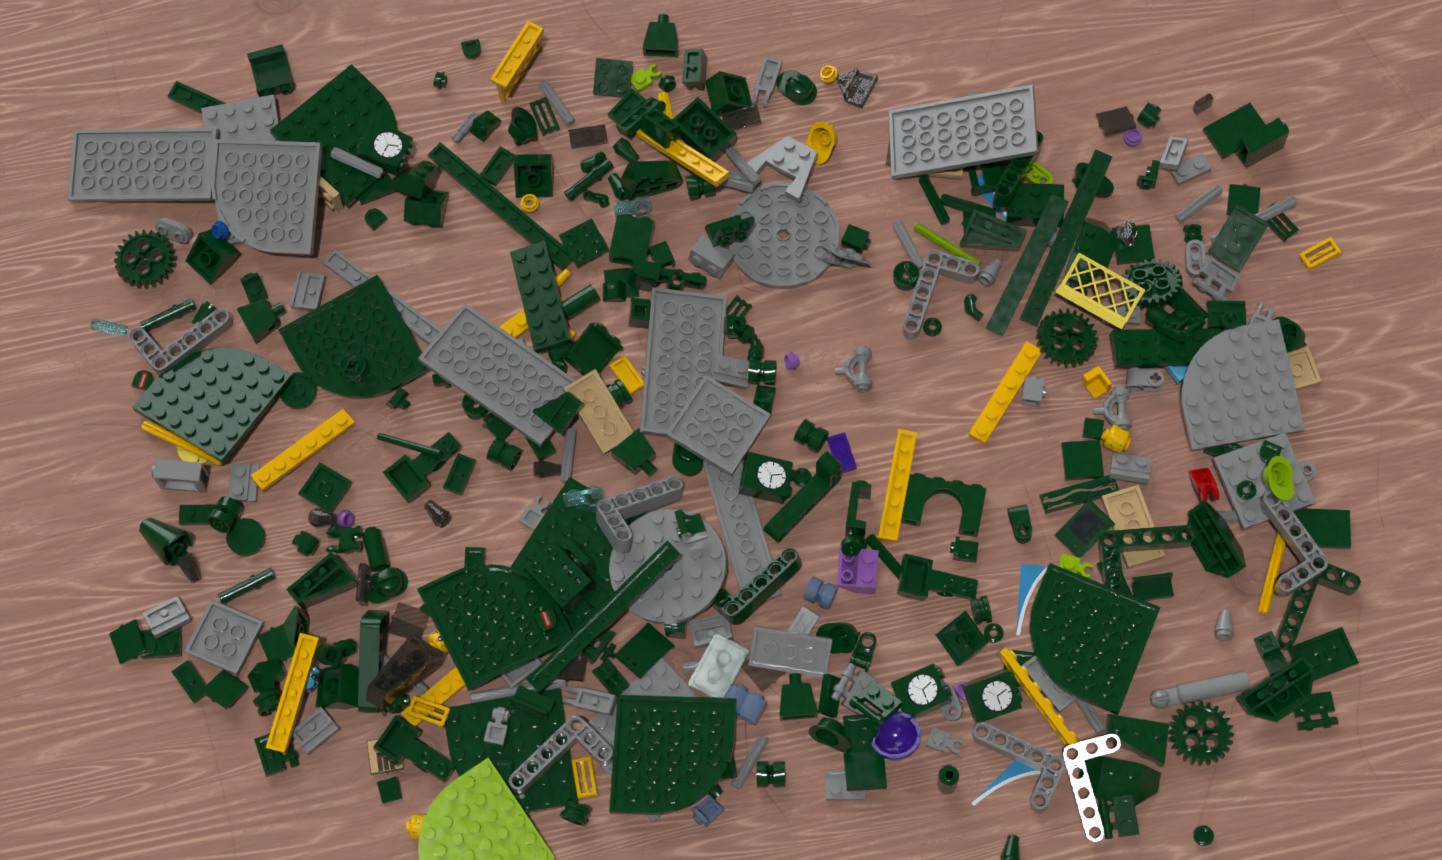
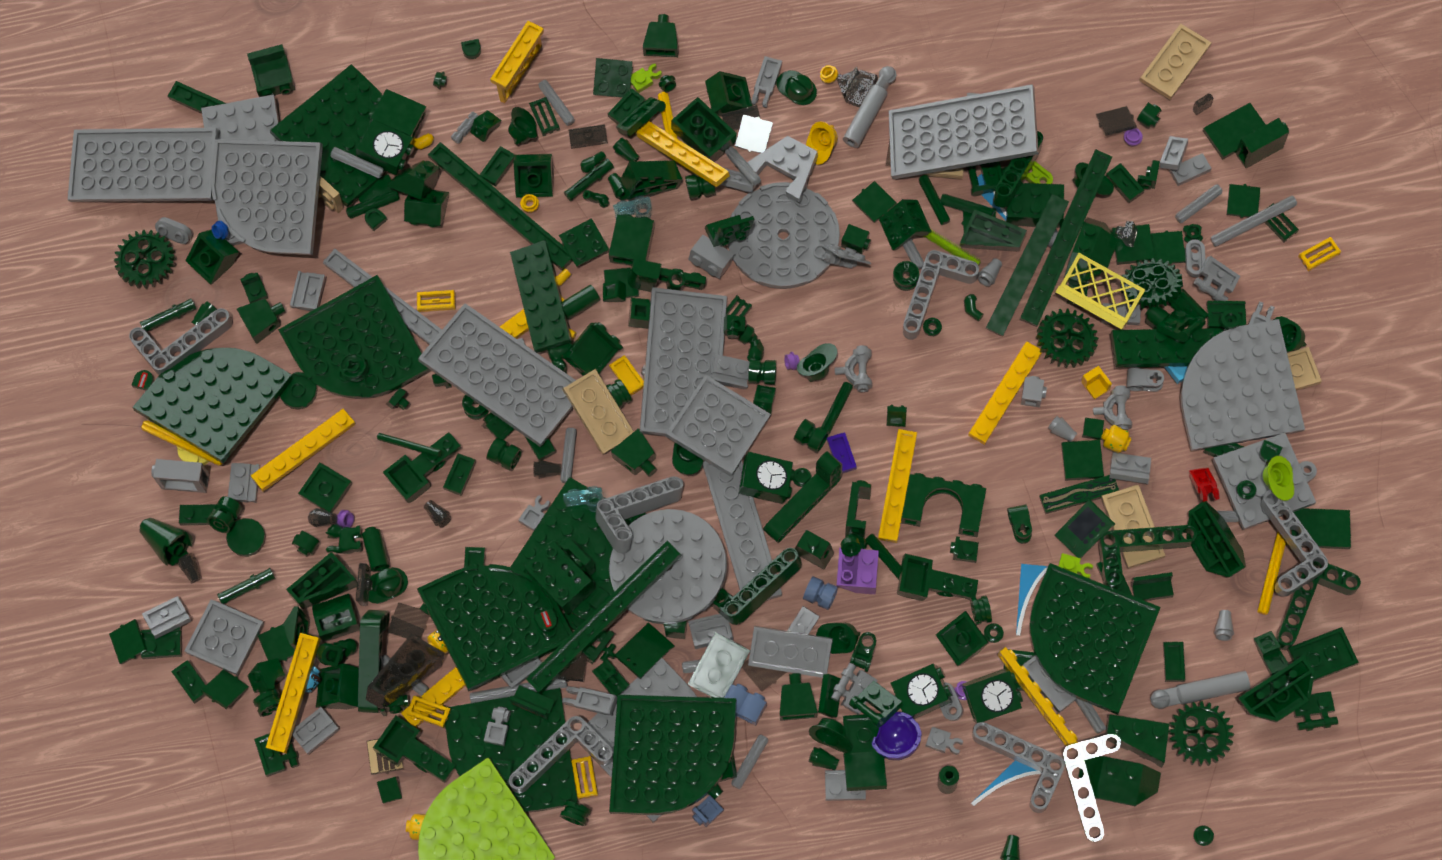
clear light blue axle [91,319,128,336] -> none
dark green wing [532,391,584,434] -> none
dark green hinge [641,108,680,149] -> none
dark green panel [648,241,675,267] -> none
dark green brick [674,509,708,544] -> none
dark green hinge [682,49,707,91] -> none
dark green wheel [757,761,785,788] -> none
dark green plate [1098,793,1140,839] -> none
dark green tile [1207,204,1269,272] -> none
none -> dark green slope [312,593,360,642]
none -> dark green axle [346,190,399,219]
none -> dark green brick [368,89,427,138]
none -> yellow arm [412,133,434,150]
none -> yellow tile [417,290,455,312]
none -> piece [735,115,773,153]
none -> dark green torso [794,530,834,570]
none -> dark green piece [797,343,838,382]
none -> dark green cone [808,747,839,770]
none -> dark green axle [821,382,853,433]
none -> light grey piece [843,66,897,148]
none -> dark green piece [852,181,897,223]
none -> dark green bracket [879,199,932,250]
none -> dark green tile [886,405,907,427]
none -> light grey cone [1048,416,1077,442]
none -> dark green plate [1106,163,1144,203]
none -> tan plate [1140,23,1212,100]
none -> dark green piece [1151,230,1186,266]
none -> dark green tile [1163,642,1186,682]

